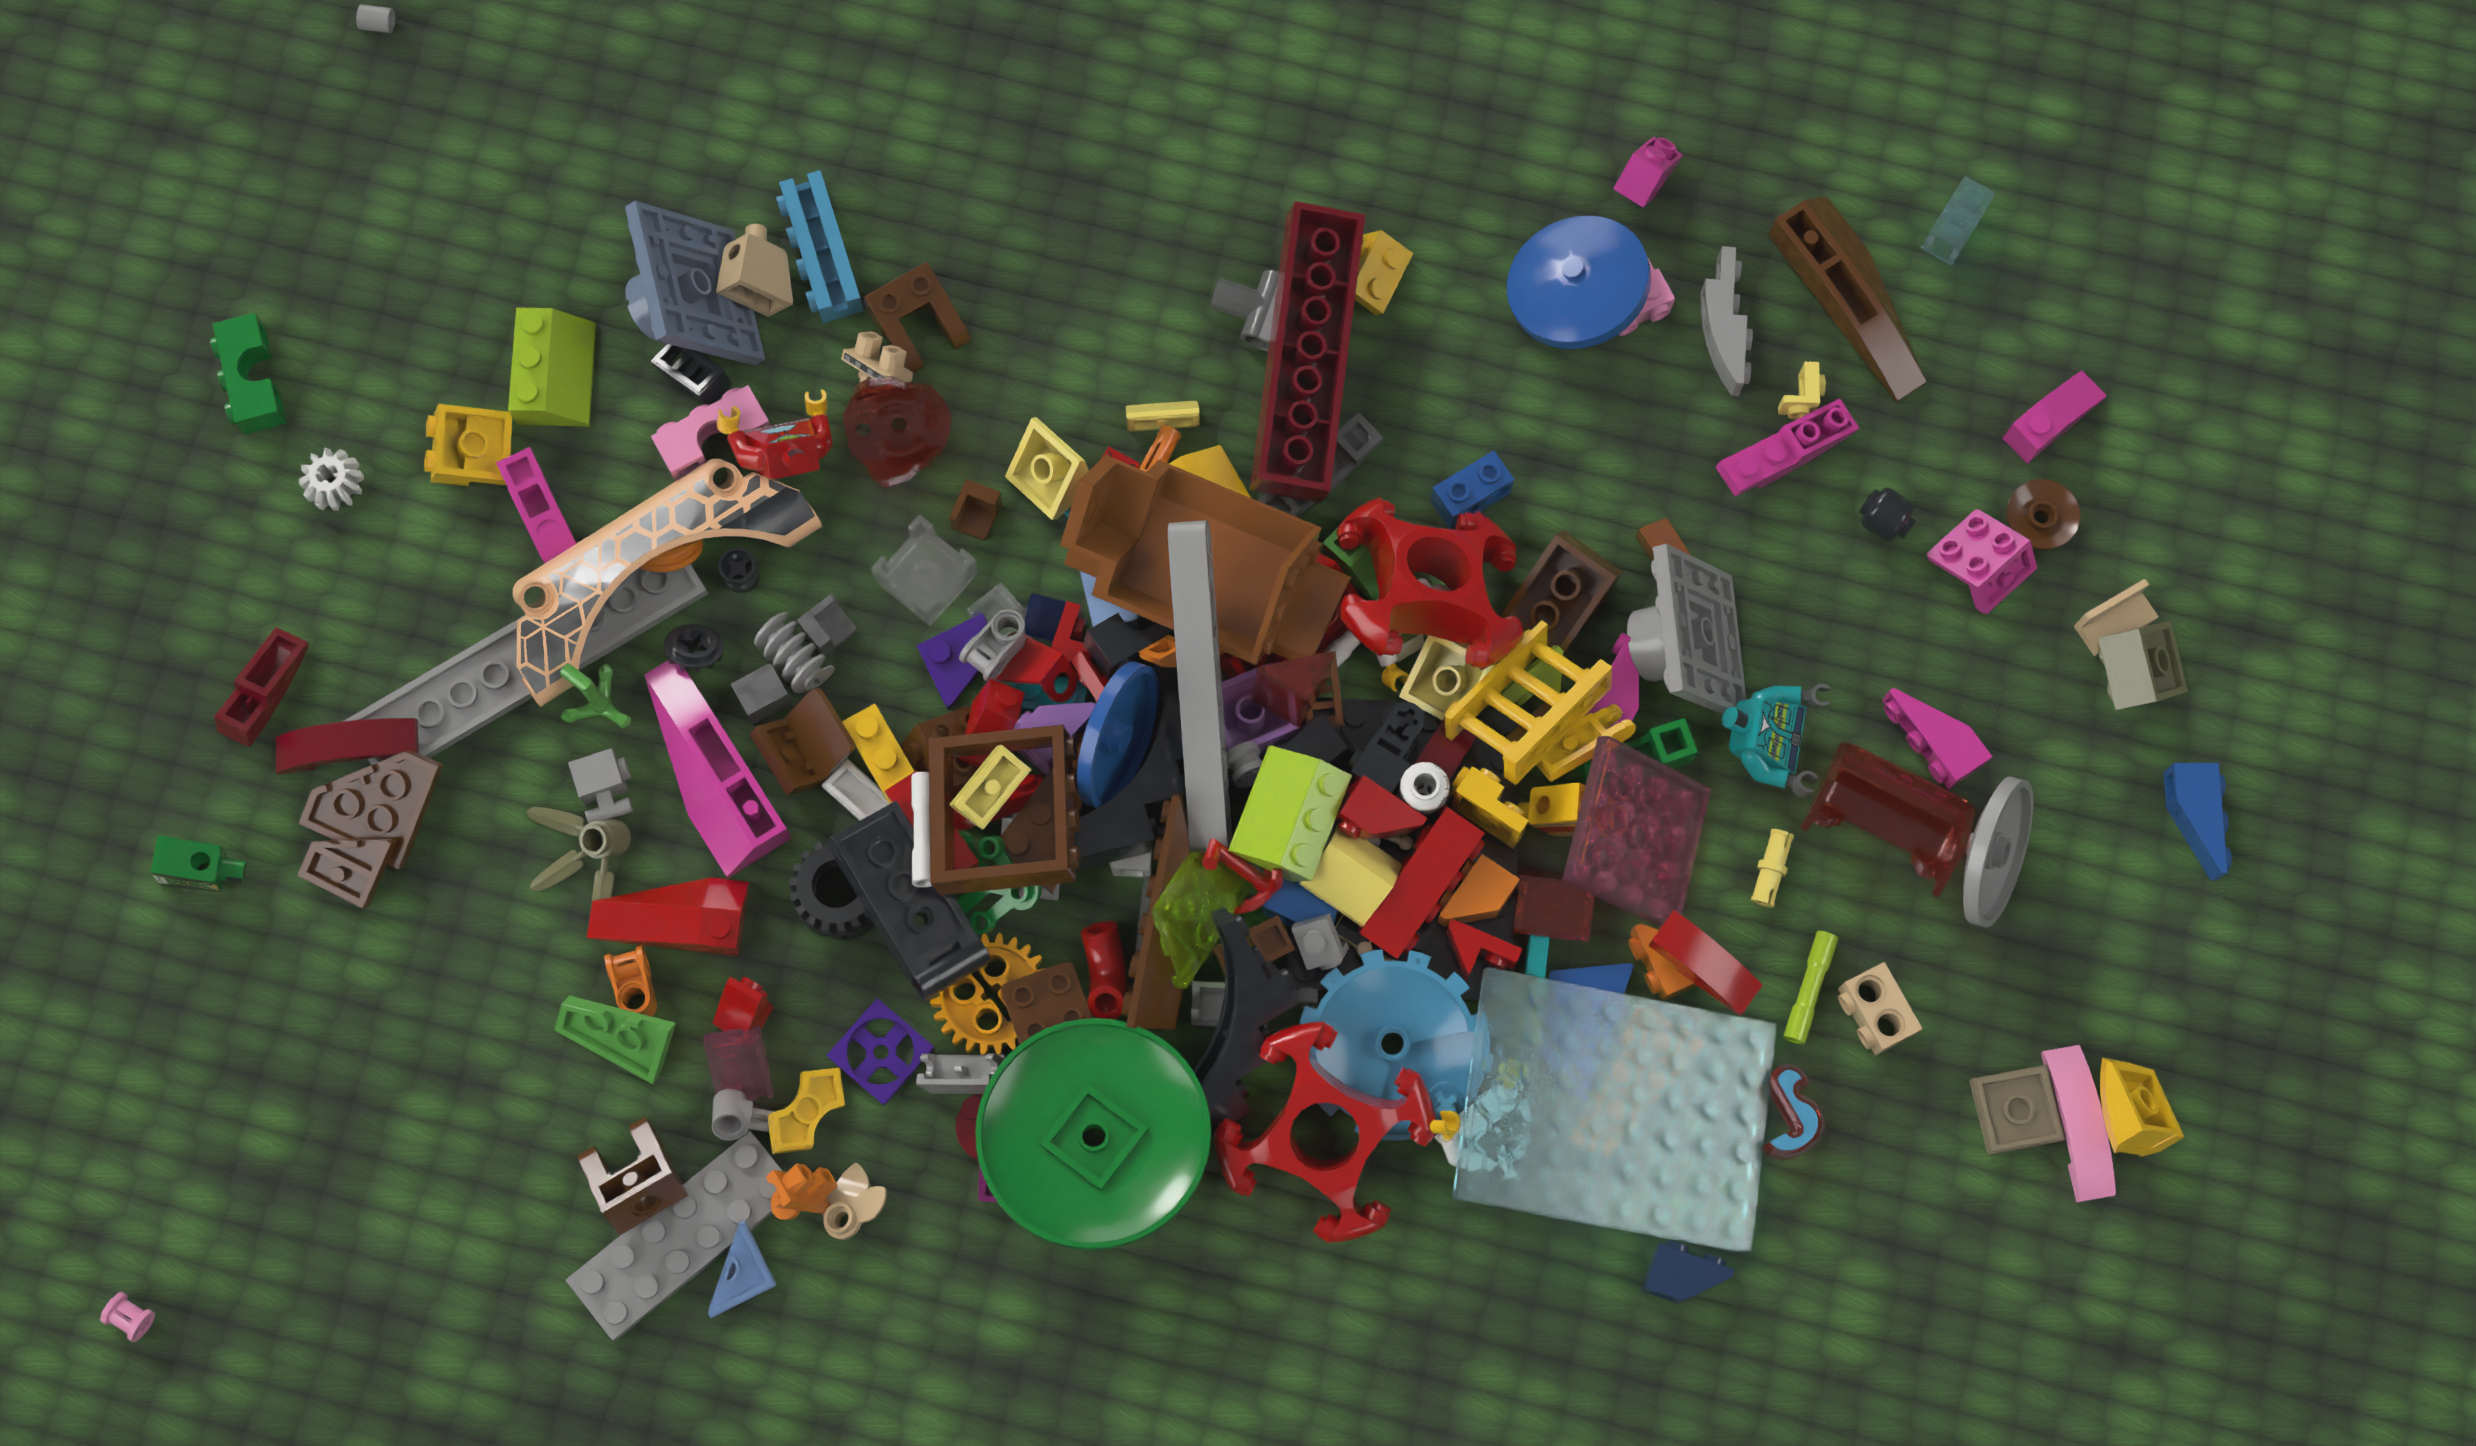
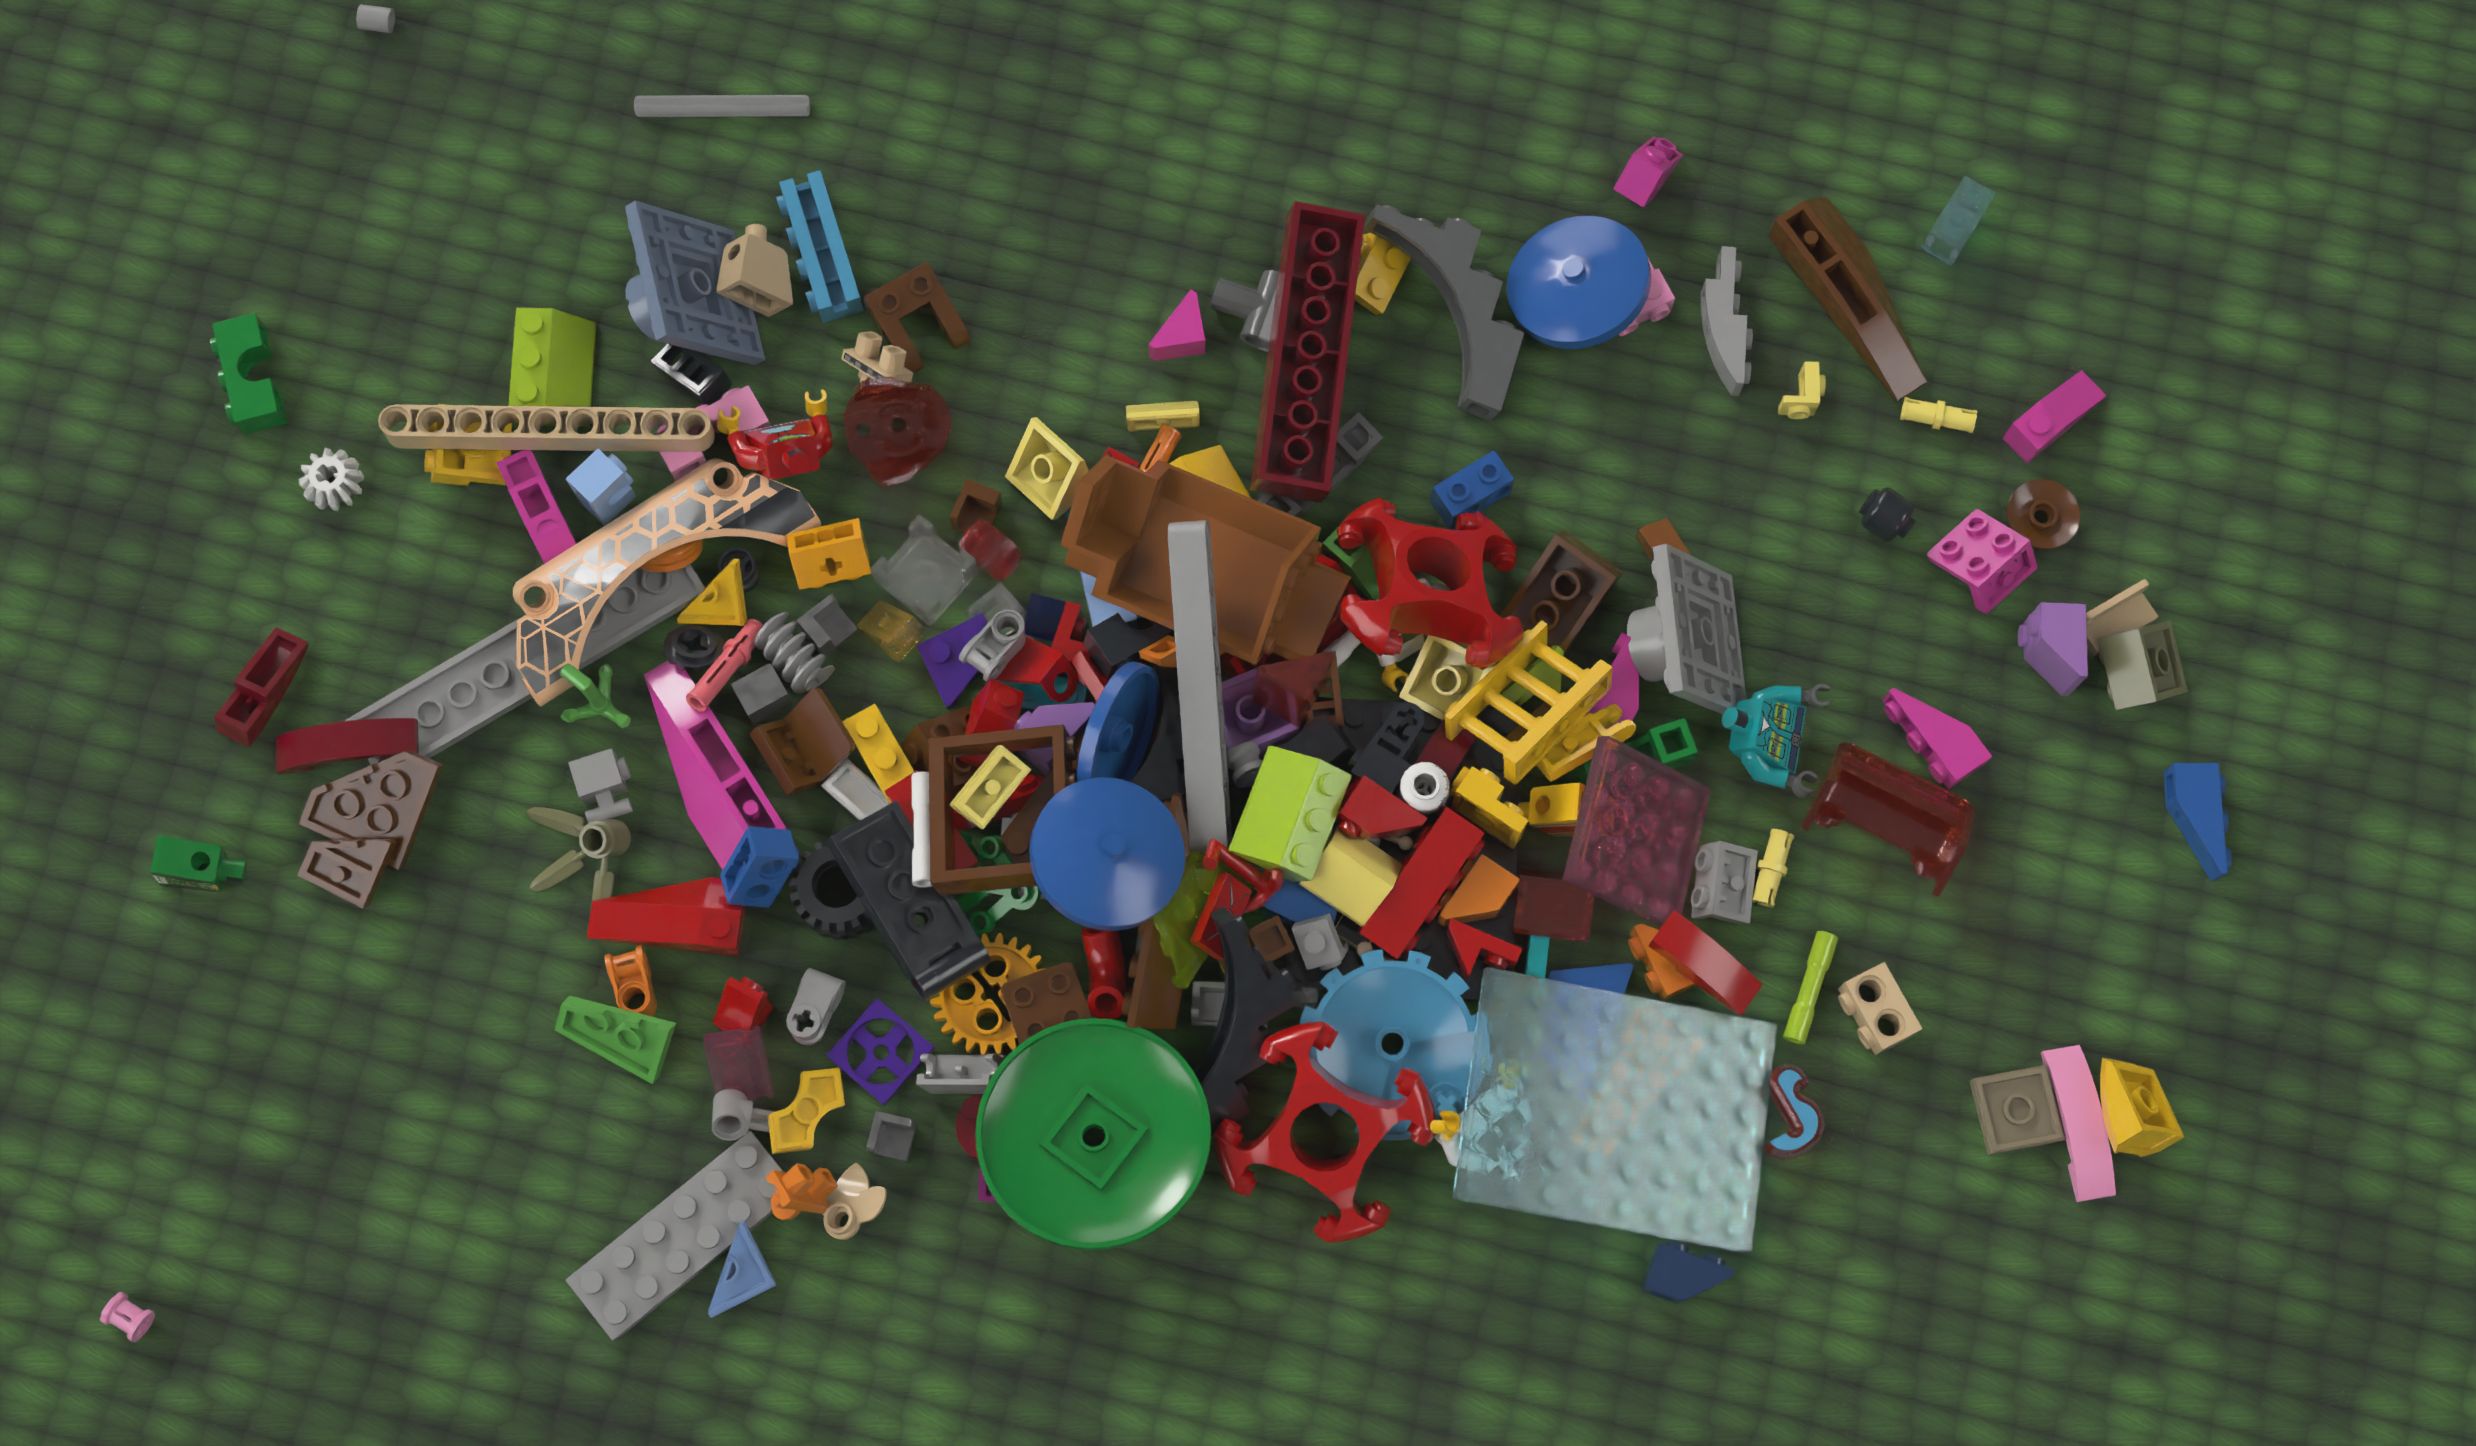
reddish brown brick [577,1116,688,1236] -> none
dark pink slope [1716,399,1859,497] -> none
light grey dish [1963,776,2034,927] -> none
none -> tan beam [378,404,715,452]
none -> light blue brick [566,449,636,526]
none -> light grey axle [634,95,811,117]
none -> yellow tile [677,559,747,626]
none -> coral pin [686,619,764,712]
none -> blue brick [720,826,799,908]
none -> light grey piece [786,968,846,1046]
none -> light orange brick [787,518,872,590]
none -> clear yellow slope [856,599,922,662]
none -> flat silver panel [866,1111,917,1163]
none -> clear red gear [959,520,1022,581]
none -> blue dish [1029,777,1185,931]
none -> dark pink slope [1149,290,1205,361]
none -> red tile [1190,872,1252,959]
none -> dark grey arch [1364,205,1524,421]
none -> light grey bracket [1691,841,1758,925]
none -> light yellow pin [1900,397,1977,433]
none -> medium lavender slope [2018,602,2088,696]

